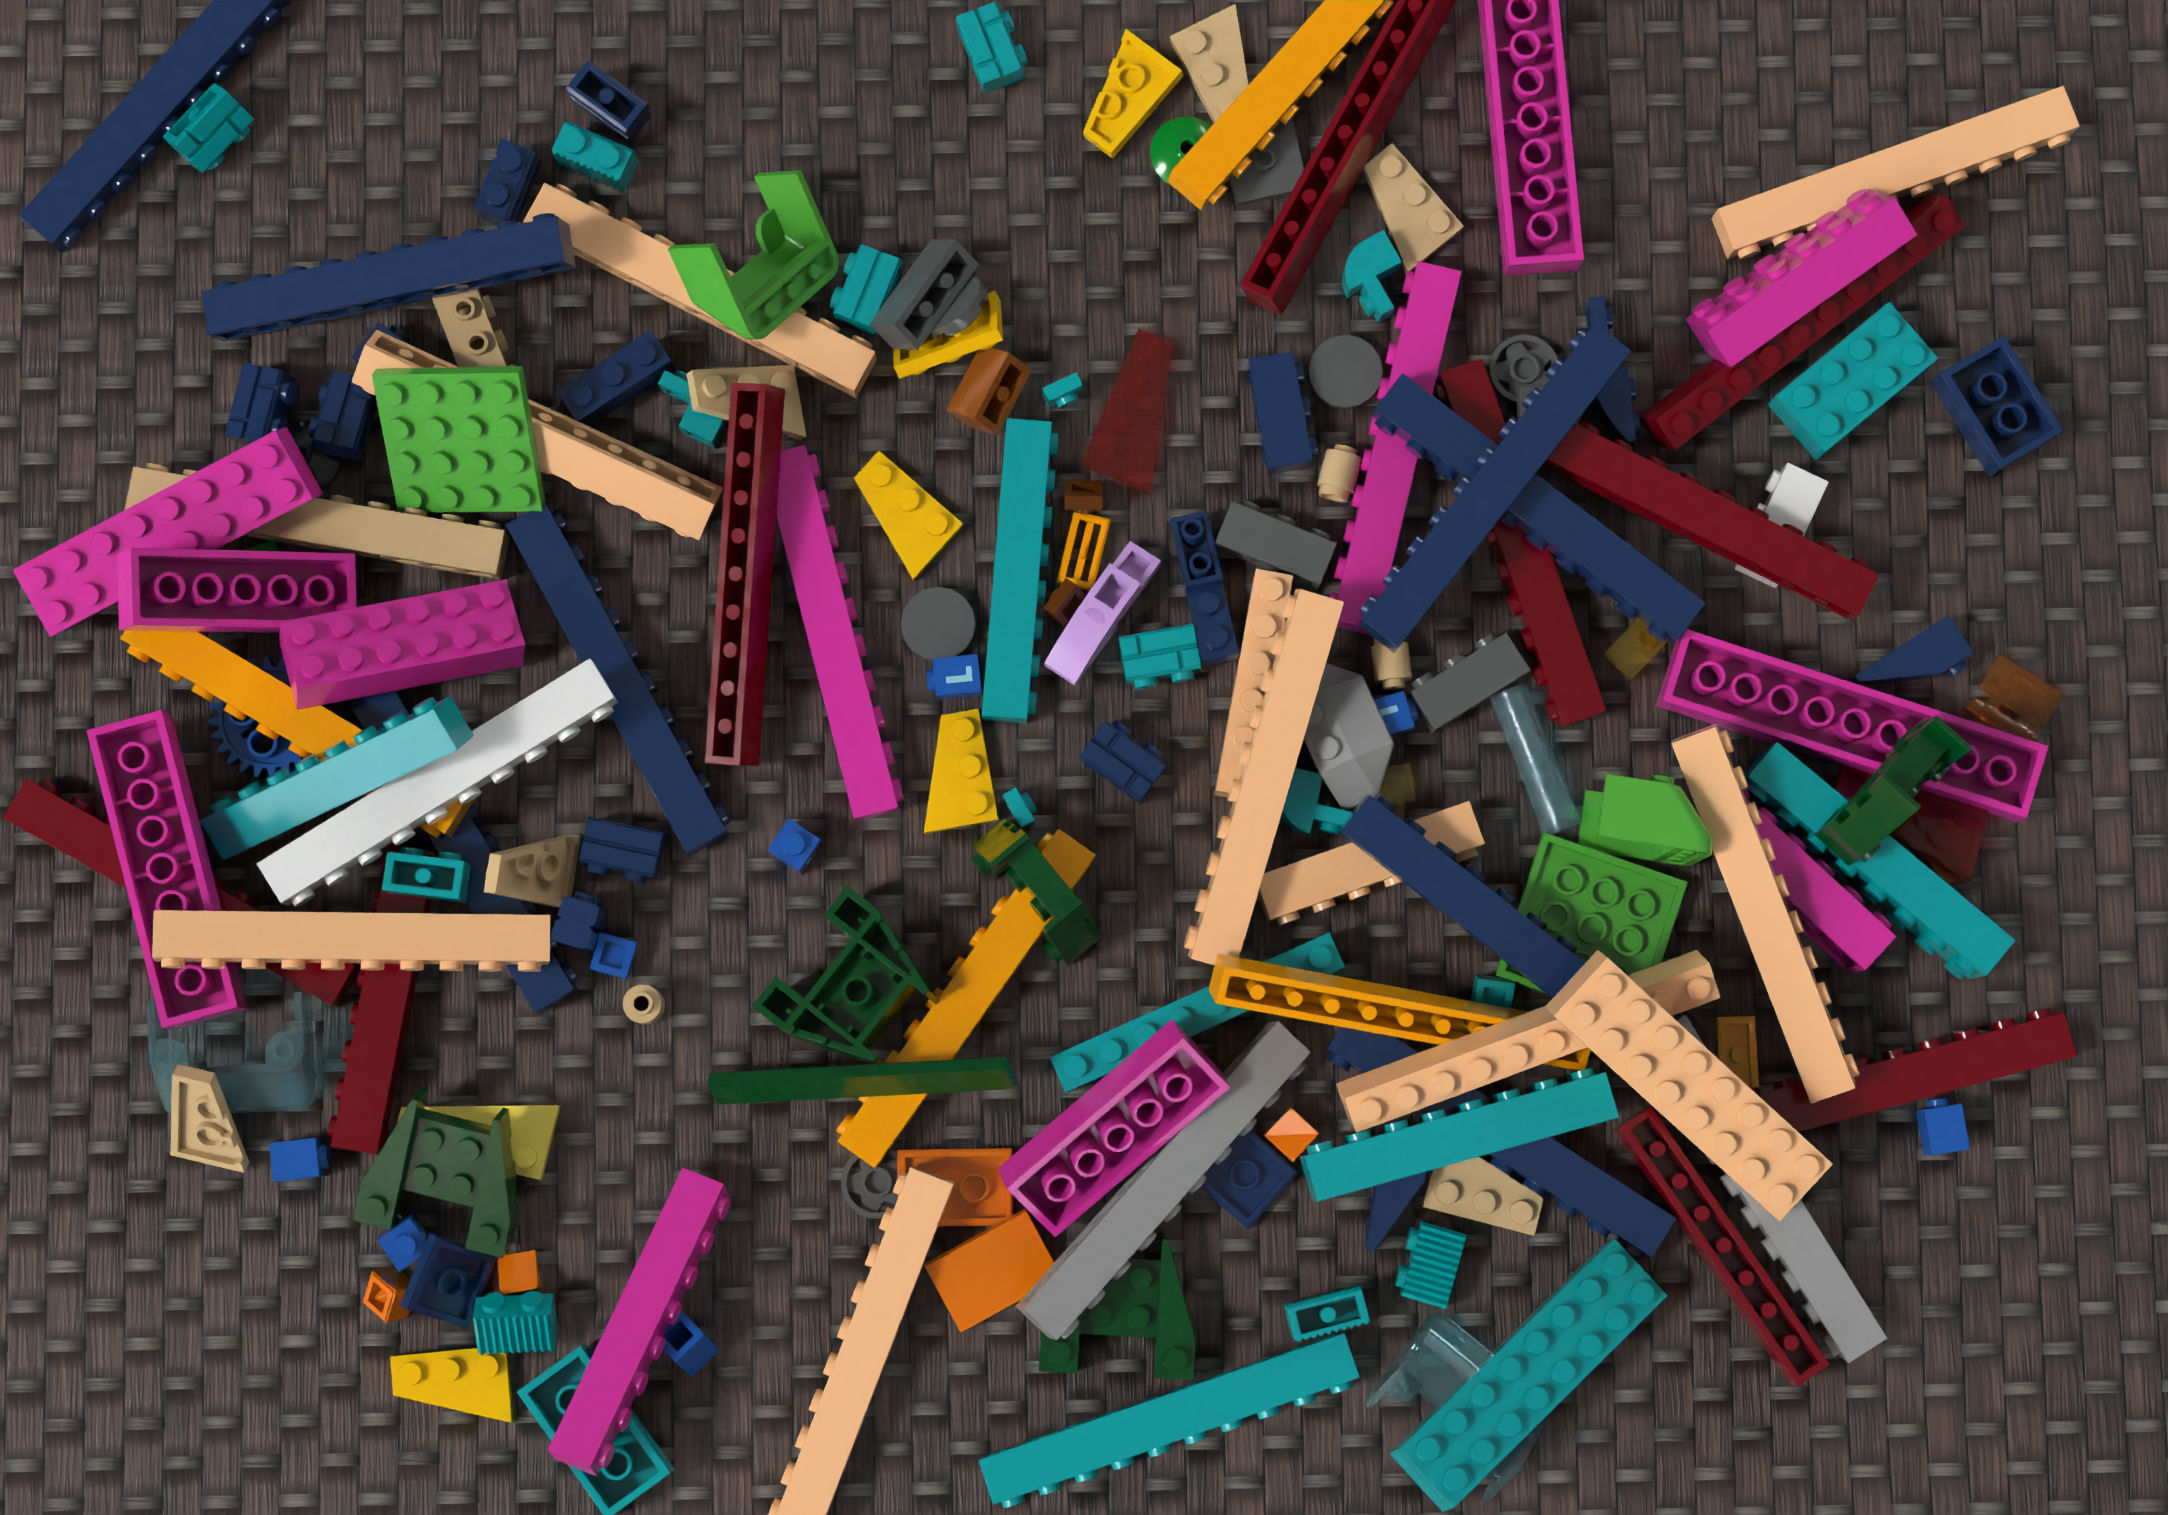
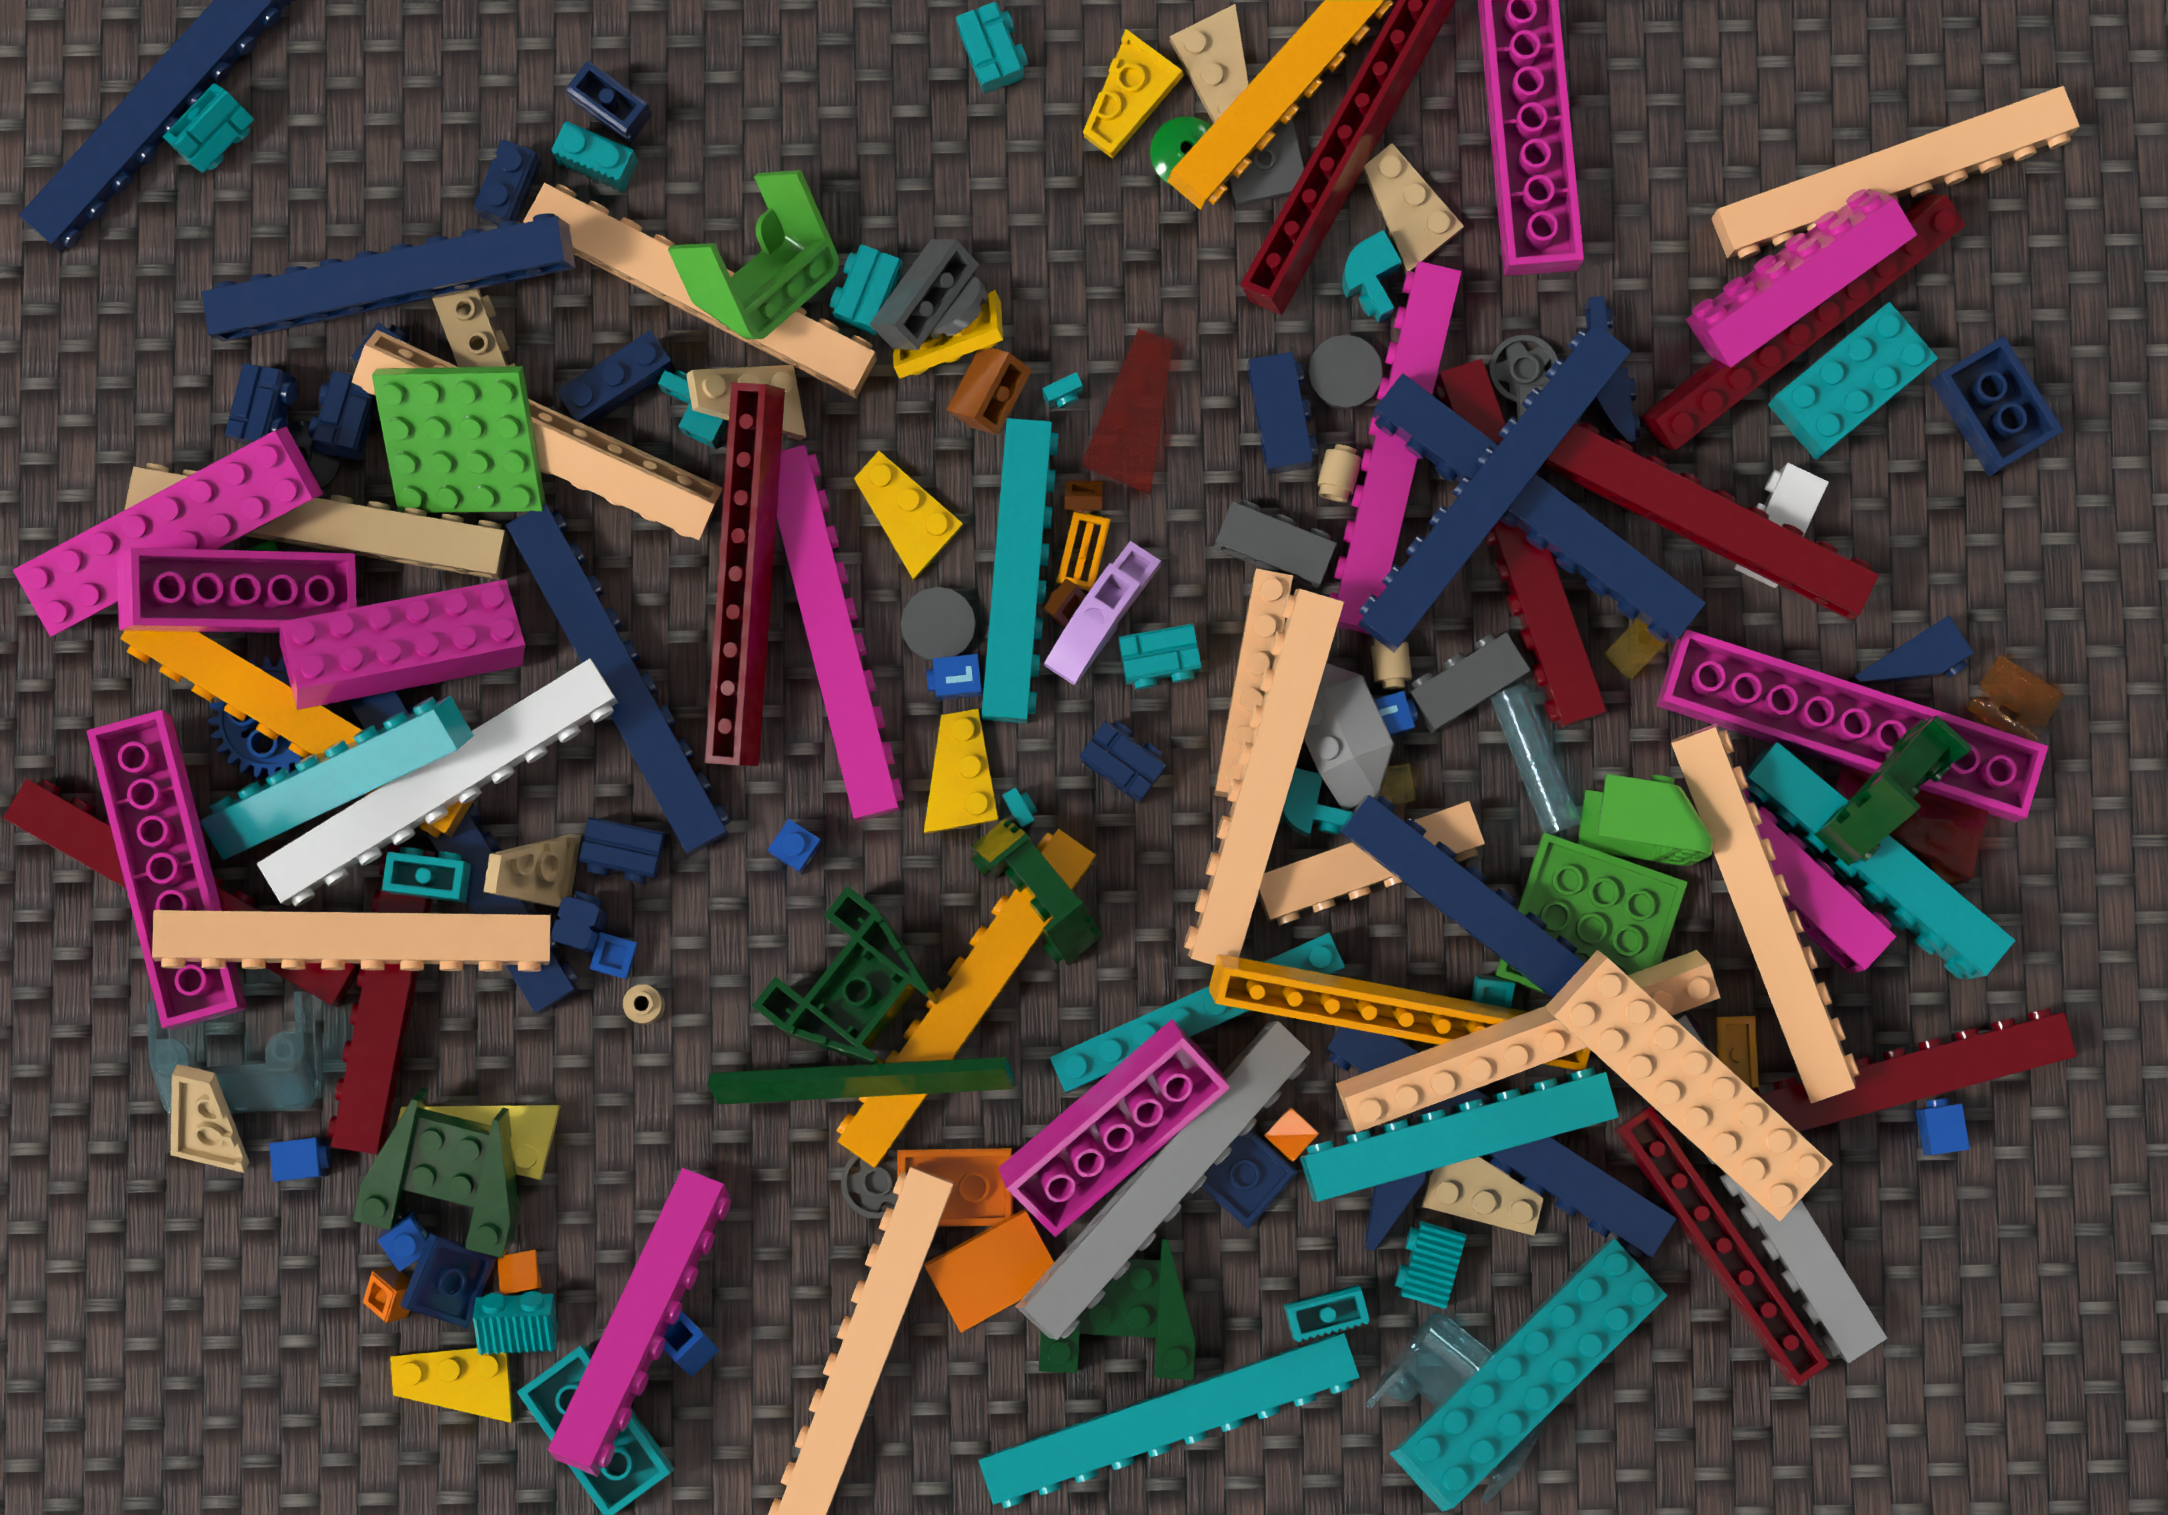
dark blue slope [1170,511,1239,666] -> none

